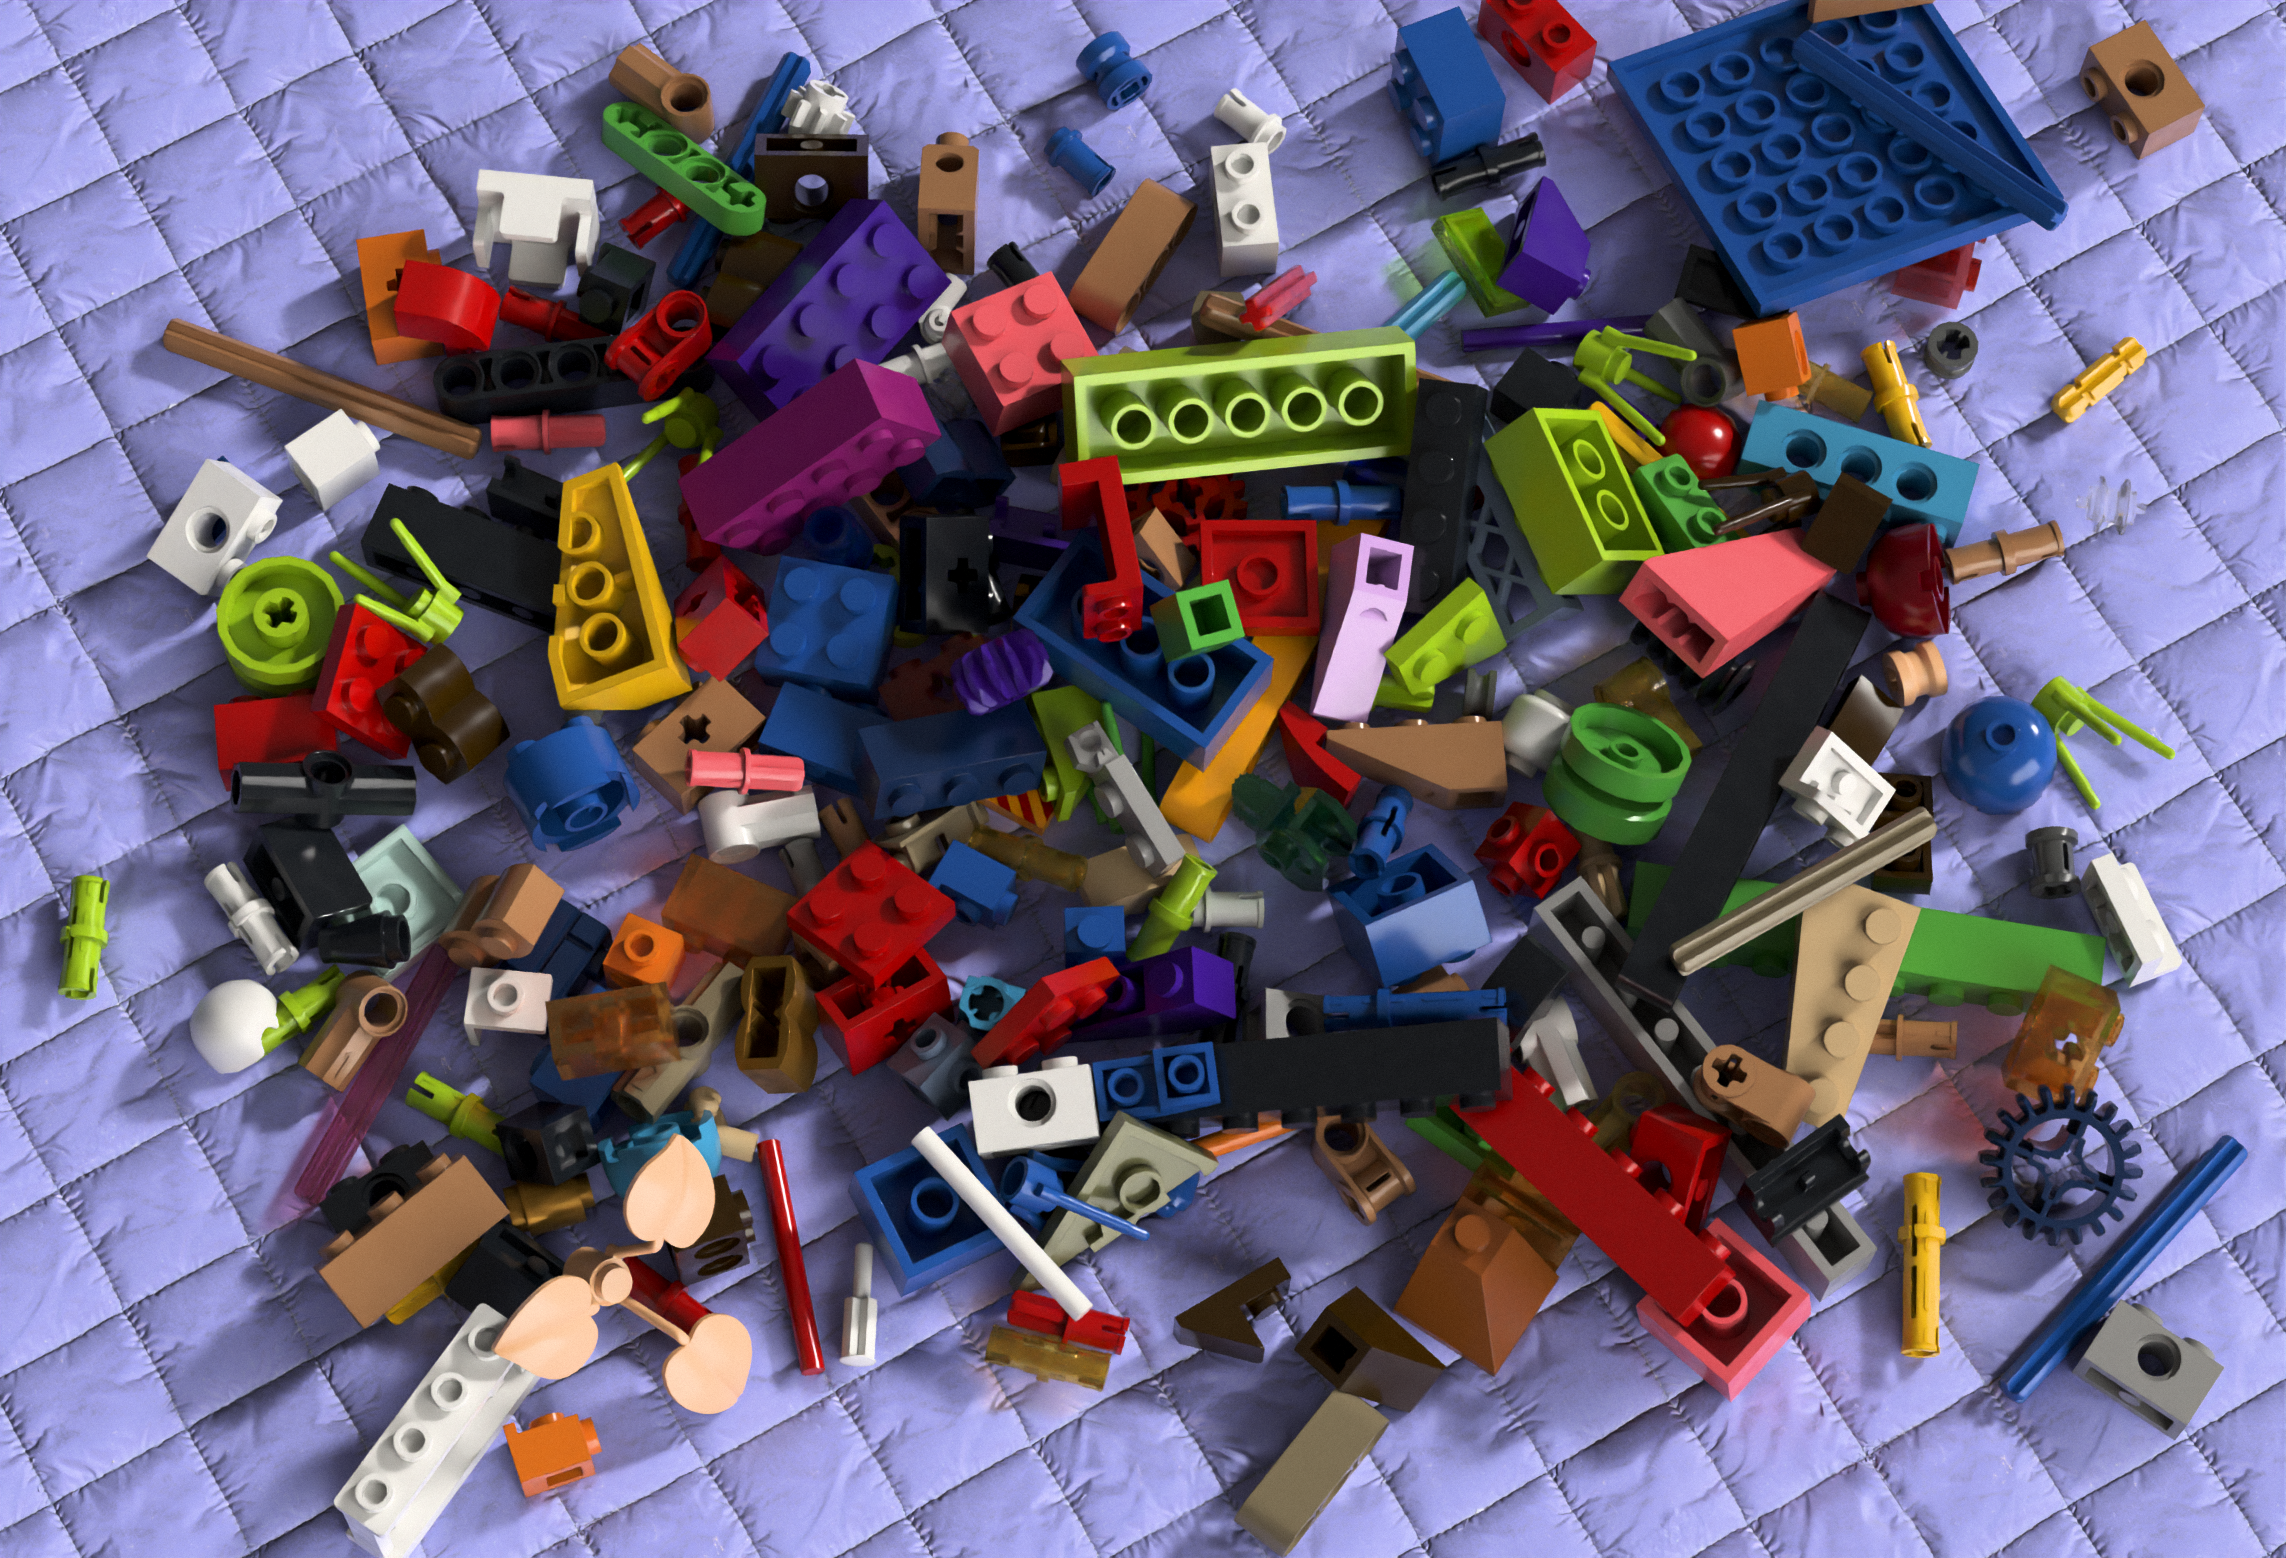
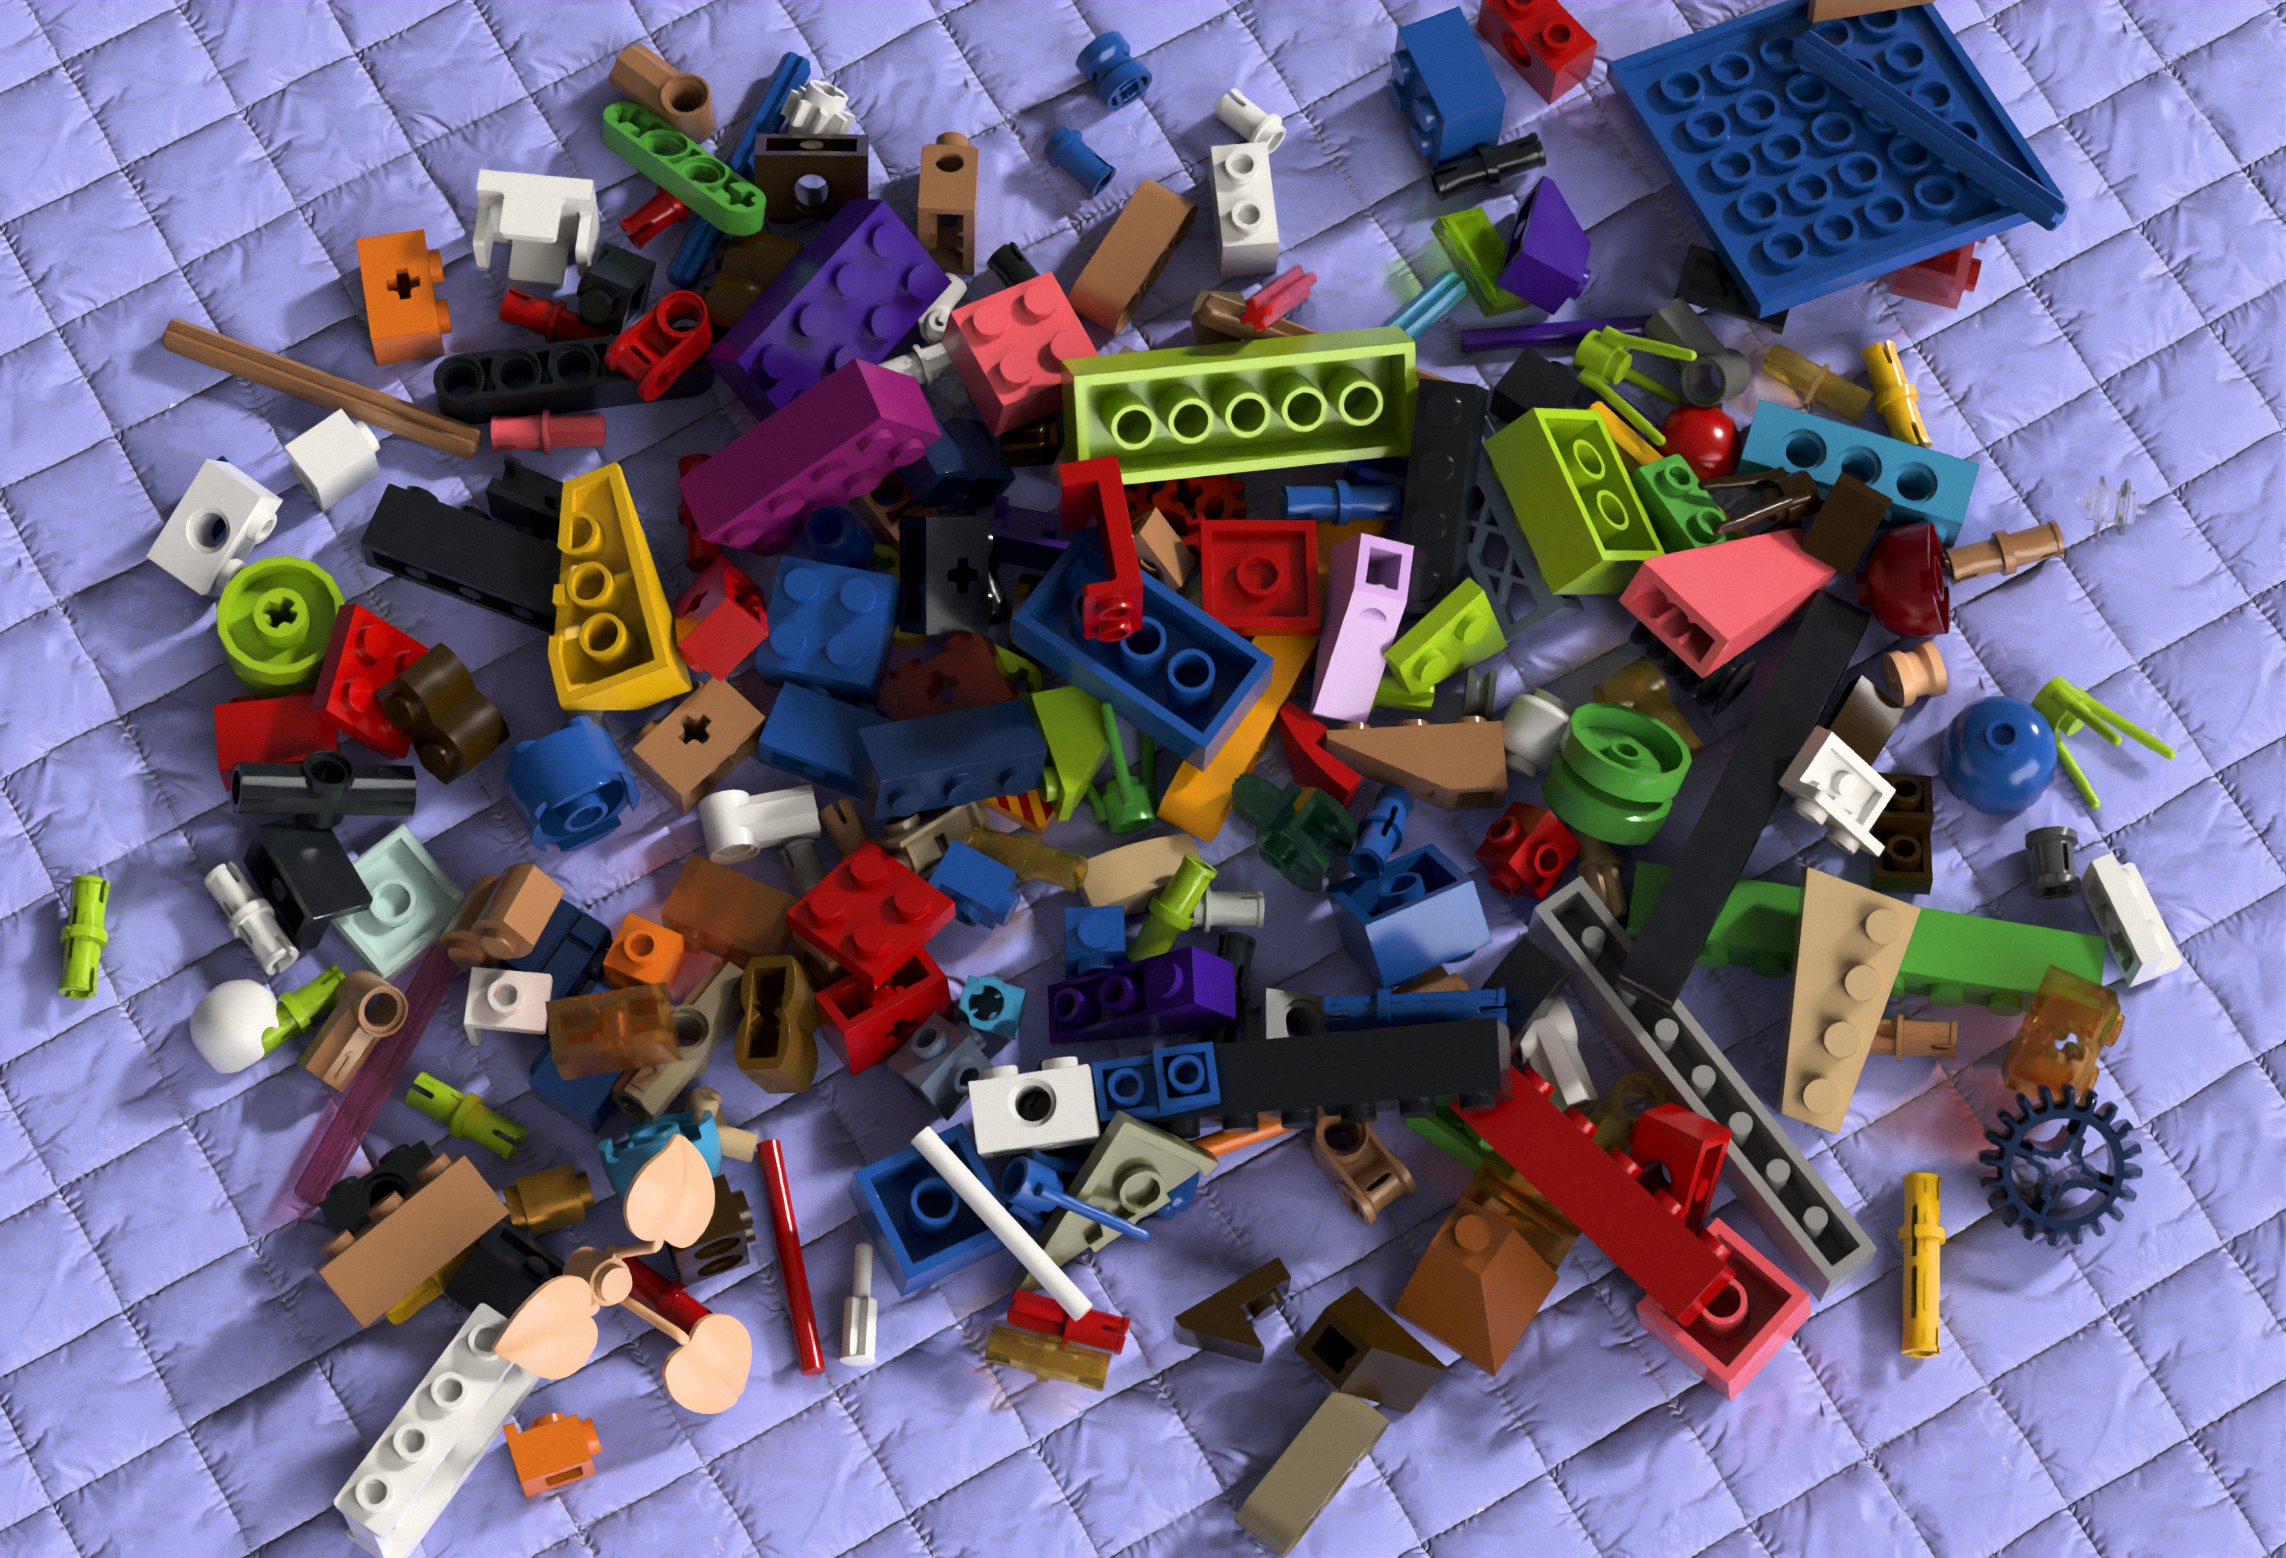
black cone [318,910,411,969] -> none
lime plant [329,518,464,646] -> none
red brick [393,259,501,358] -> none
black brick [495,1101,601,1186] -> none
lime plant [622,387,724,483] -> none
coral axle [684,747,805,795] -> none
dark purple gear [950,628,1053,716] -> none
red plate [970,956,1121,1070] -> none
light grey hinge [1063,720,1185,879] -> none
bright green brick [1149,579,1245,663] -> none
dark tan axle [1668,807,1938,976] -> none
medium nougat piece [1692,1044,1816,1148] -> none
orange brick [1732,310,1812,402] -> none
black hinge [1735,1113,1871,1248] -> none
dark grey bush [1924,321,1978,379] -> none
blue axle [1998,1135,2248,1404] -> none
yellow axle [2050,336,2147,423] -> none
light grey brick [2072,1299,2225,1441] -> none
medium nougat brick [2079,20,2205,160] -> none

